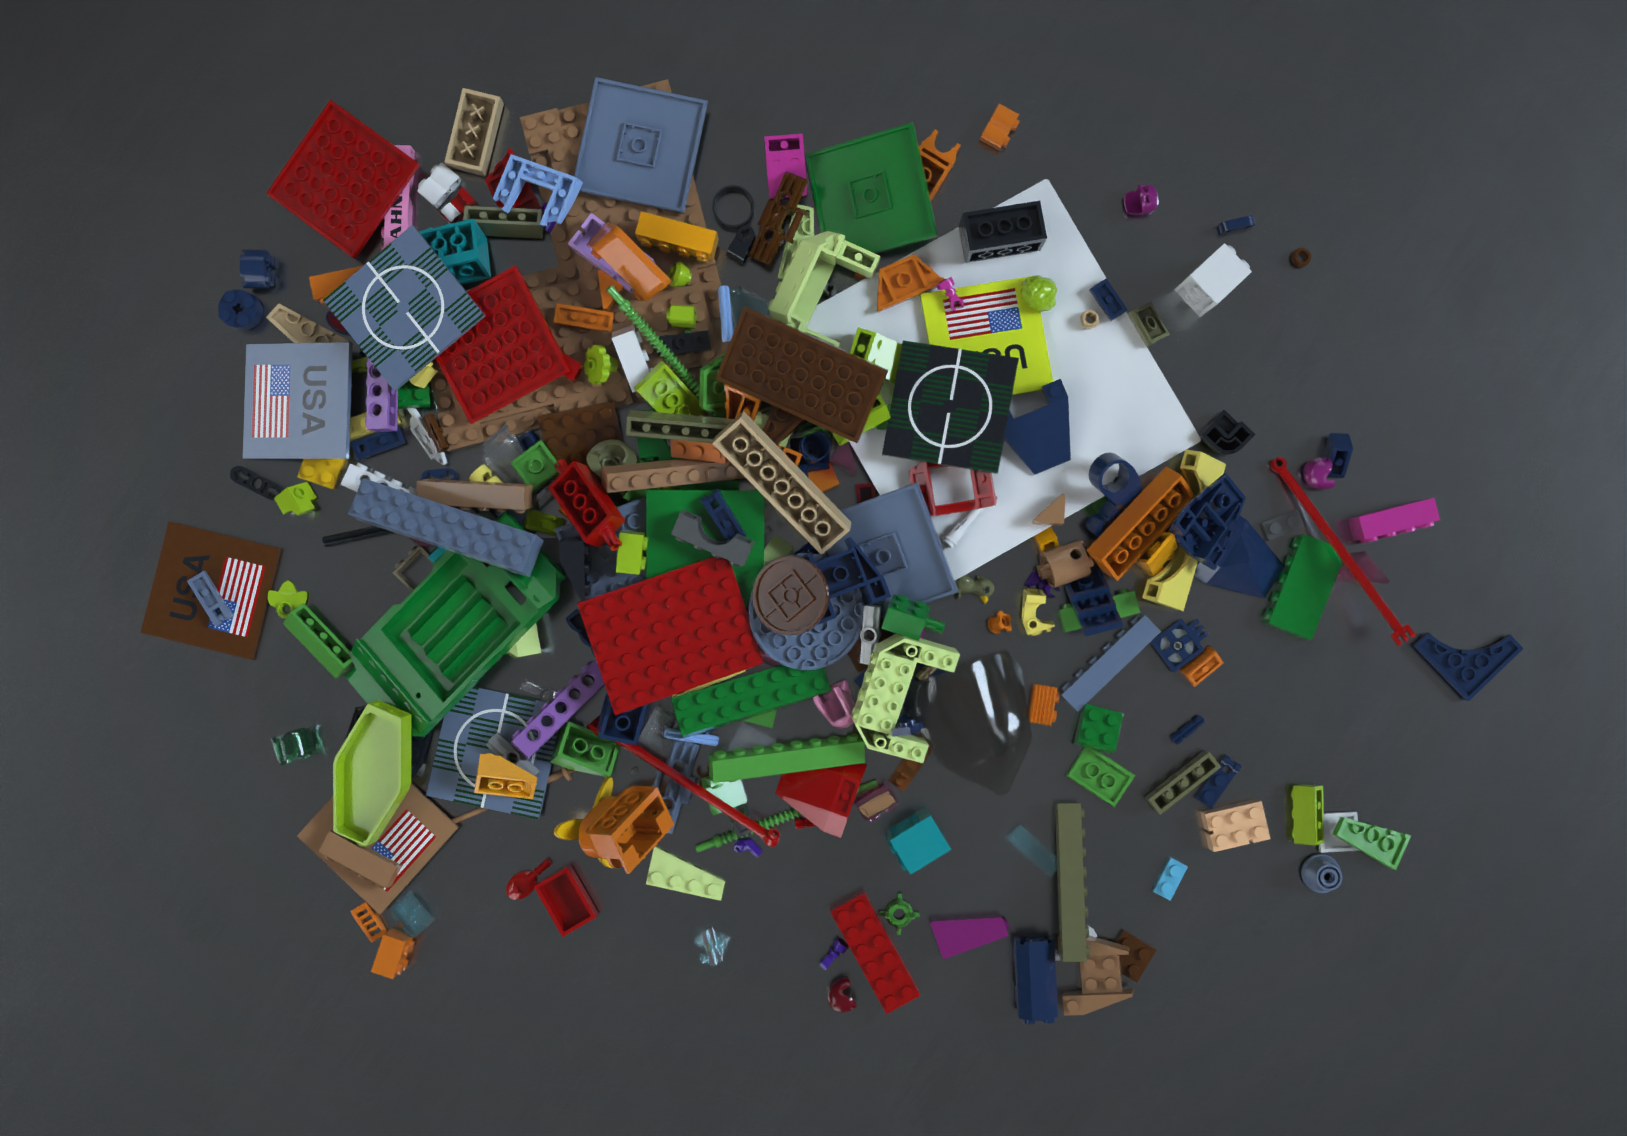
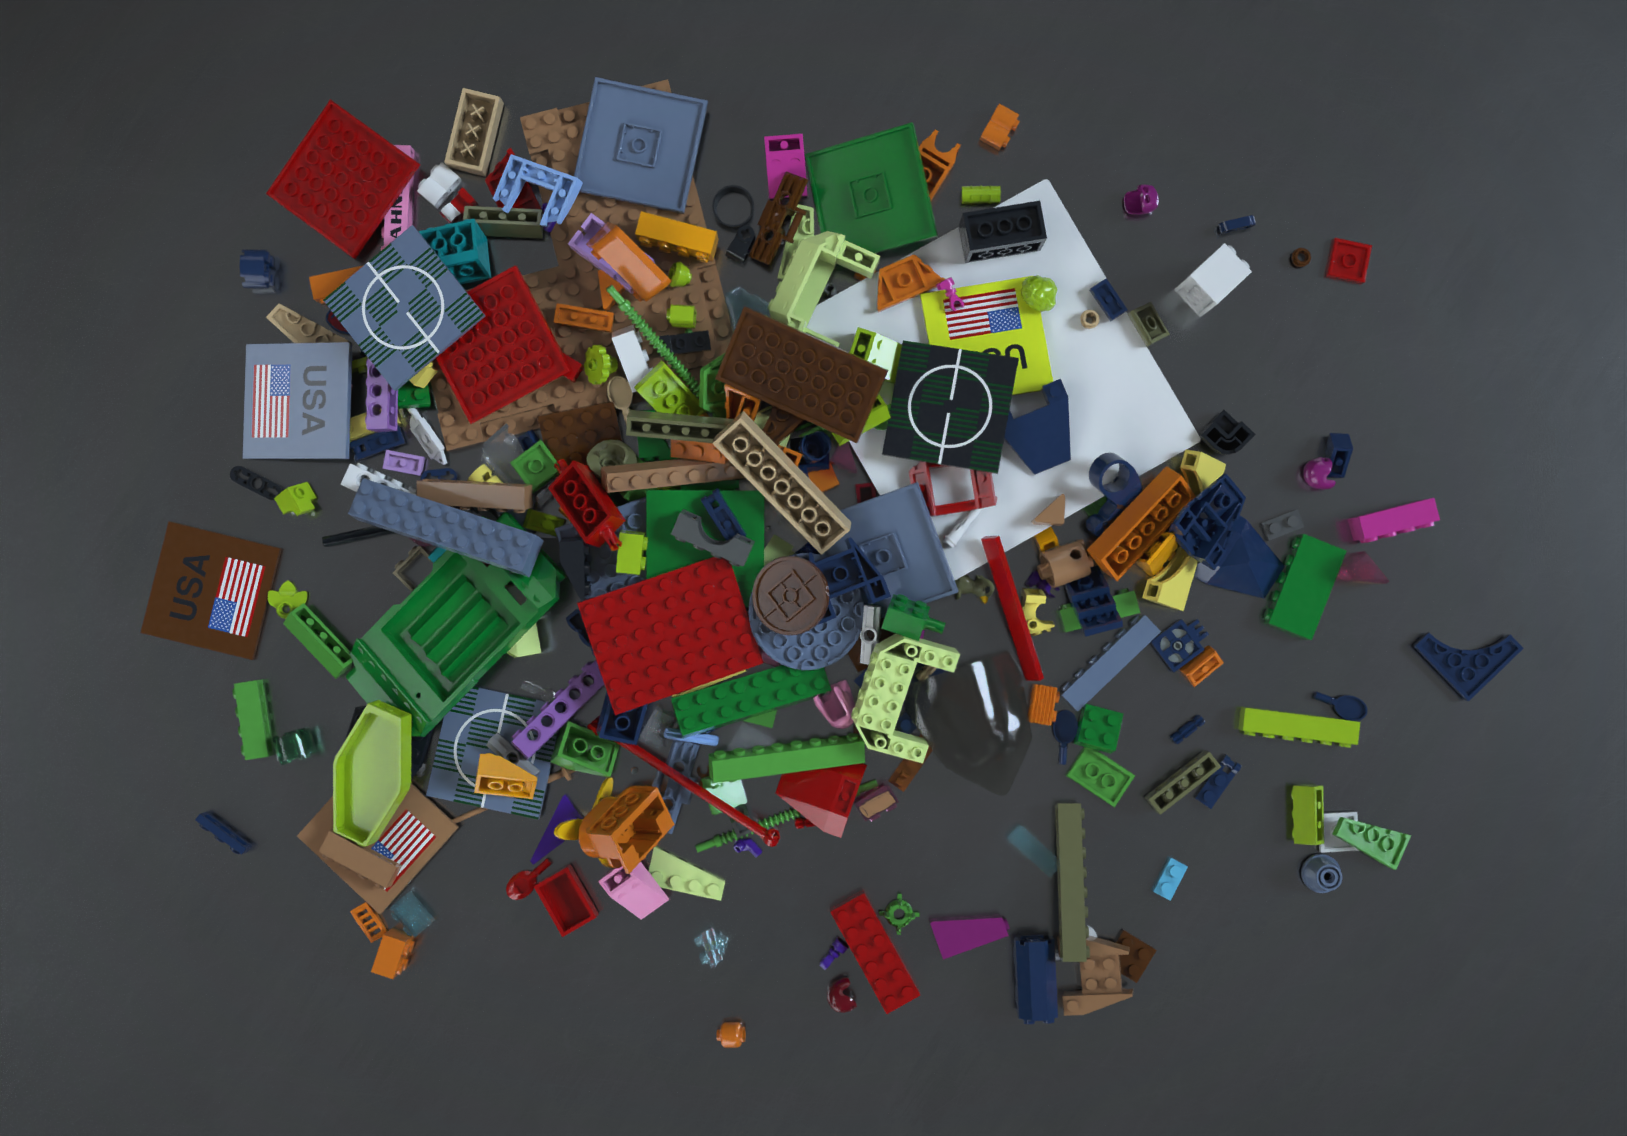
sand blue plate [187,571,234,627] -> none
dark blue brick [218,289,264,331] -> none
yellow plate [297,459,346,490] -> none
reddish brown pin [422,413,449,453] -> none
light blue axle [718,286,733,343] -> none
teal brick [886,807,952,874] -> none
dark blue plate [891,719,923,737] -> none
orange brick [988,611,1012,634] -> none
light nougat piece [1200,799,1271,852] -> none
red hinge [1271,457,1416,647] -> none
none -> dark blue plate [195,812,252,855]
none -> bright green brick [232,679,274,760]
none -> lavender plate [383,450,425,476]
none -> dark purple wing [530,794,584,865]
none -> bright pink slope [598,862,669,920]
none -> tan piece [607,376,633,427]
none -> orange head [716,1022,746,1048]
none -> lime axle [961,185,1001,204]
none -> red tile [981,536,1044,681]
none -> dark blue piece [1053,710,1078,765]
none -> lime brick [1238,707,1360,748]
none -> dark blue piece [1313,691,1367,721]
none -> red tile [1326,238,1372,284]

